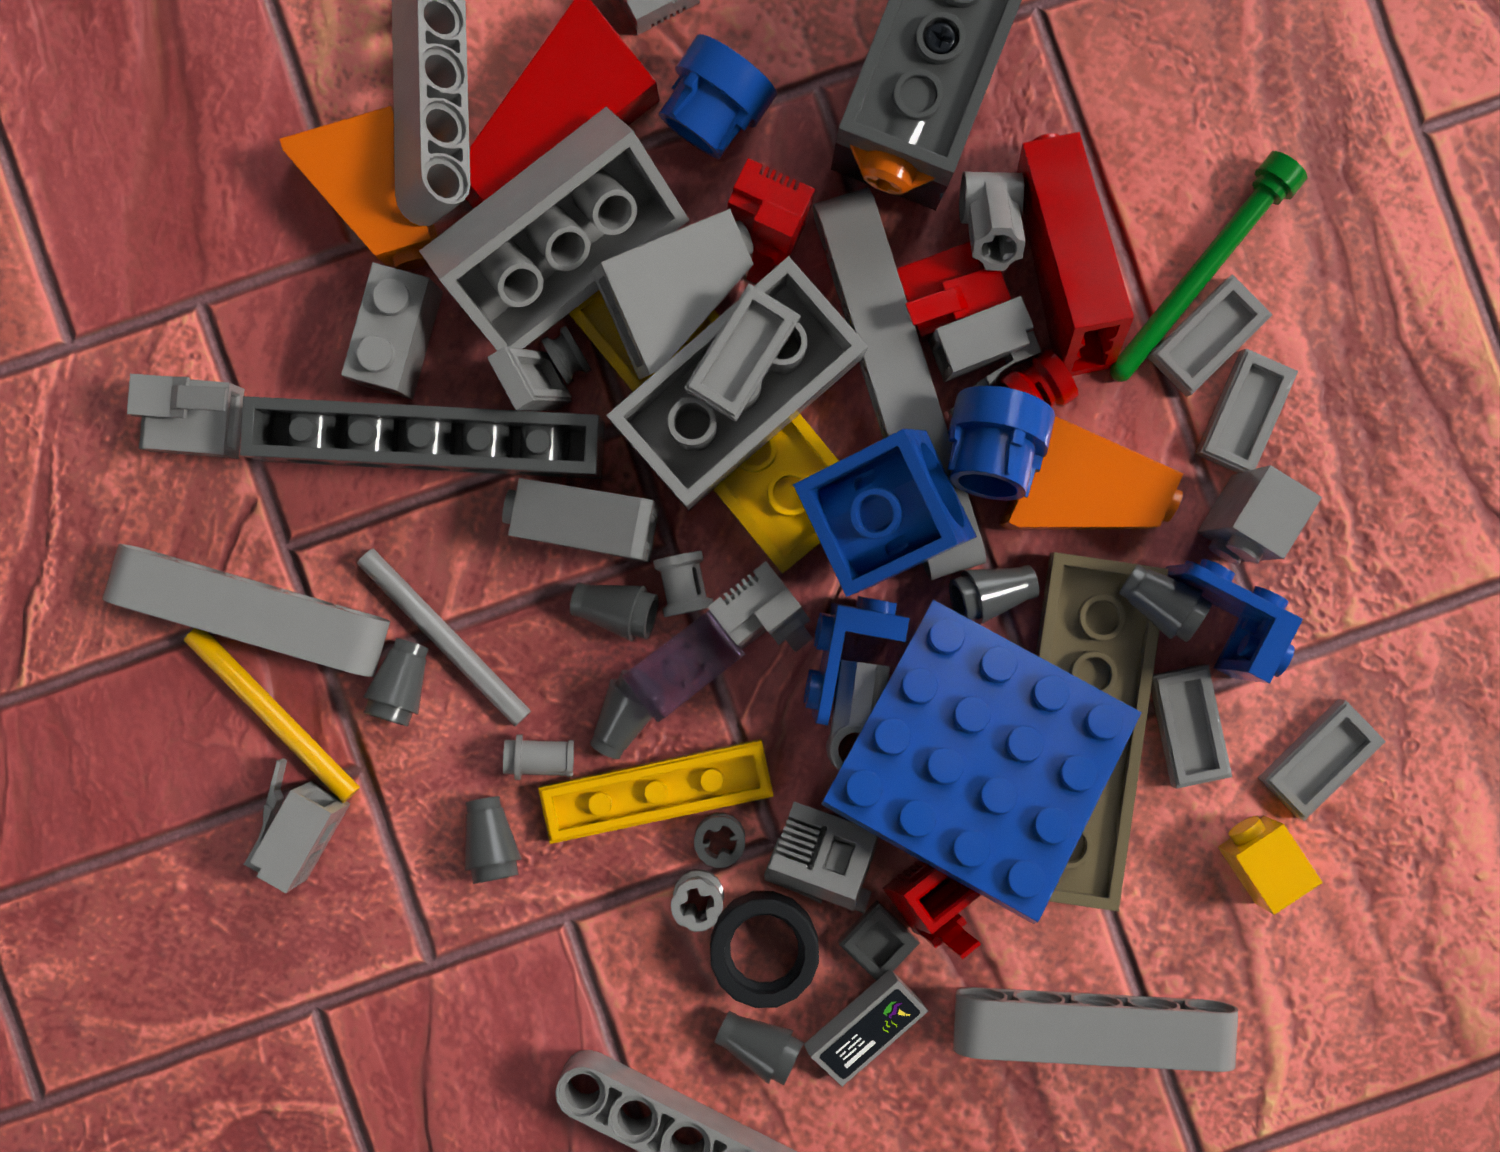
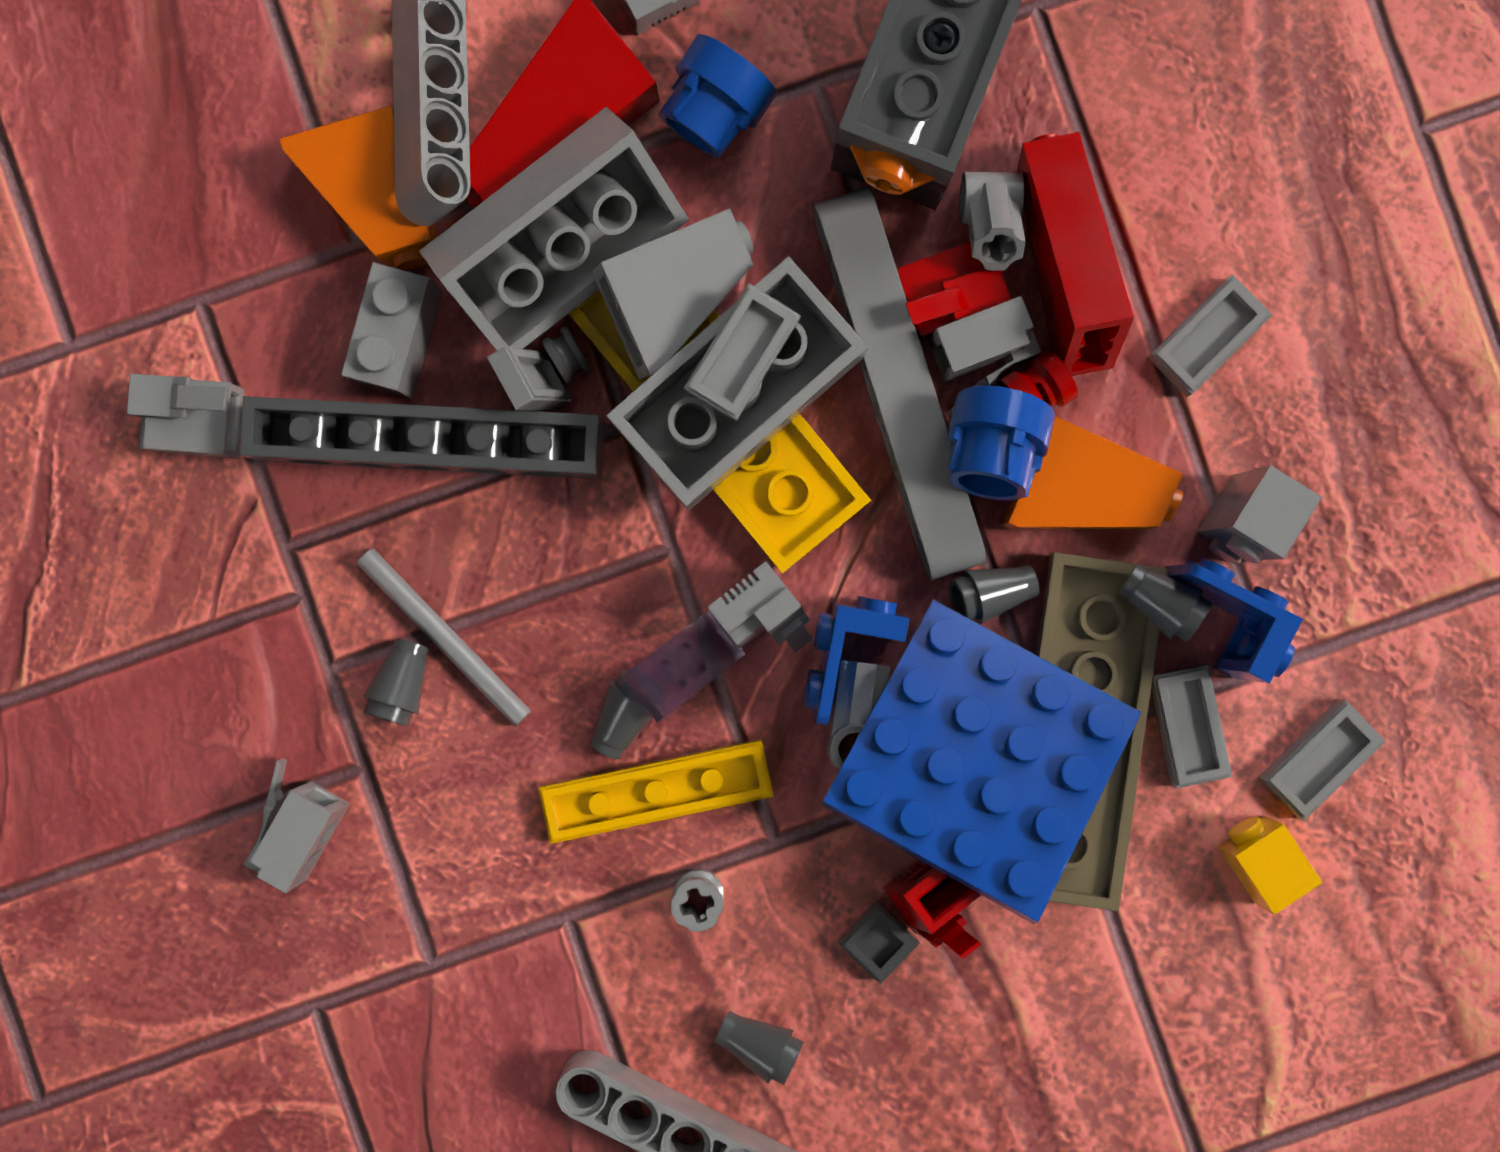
light grey beam [102,544,390,677] -> none
yellow bar [184,628,360,803] -> none
dark grey cone [465,796,522,884] -> none
light grey slope [502,478,660,562] -> none
light grey pin [503,734,574,780] -> none
dark grey cone [570,582,659,642] -> none
light grey bush [653,551,713,617] -> none
dark grey bush [694,813,745,868] -> none
black tyre [710,891,819,1008] -> none
red piece [727,158,815,284] -> none
light grey piece [764,802,878,914] -> none
blue brick [793,429,977,597] -> none
tile [803,969,928,1087] -> none
light grey beam [953,987,1238,1072] -> none
green piece [1110,151,1308,382] -> none
light grey tile [1195,348,1298,473] -> none

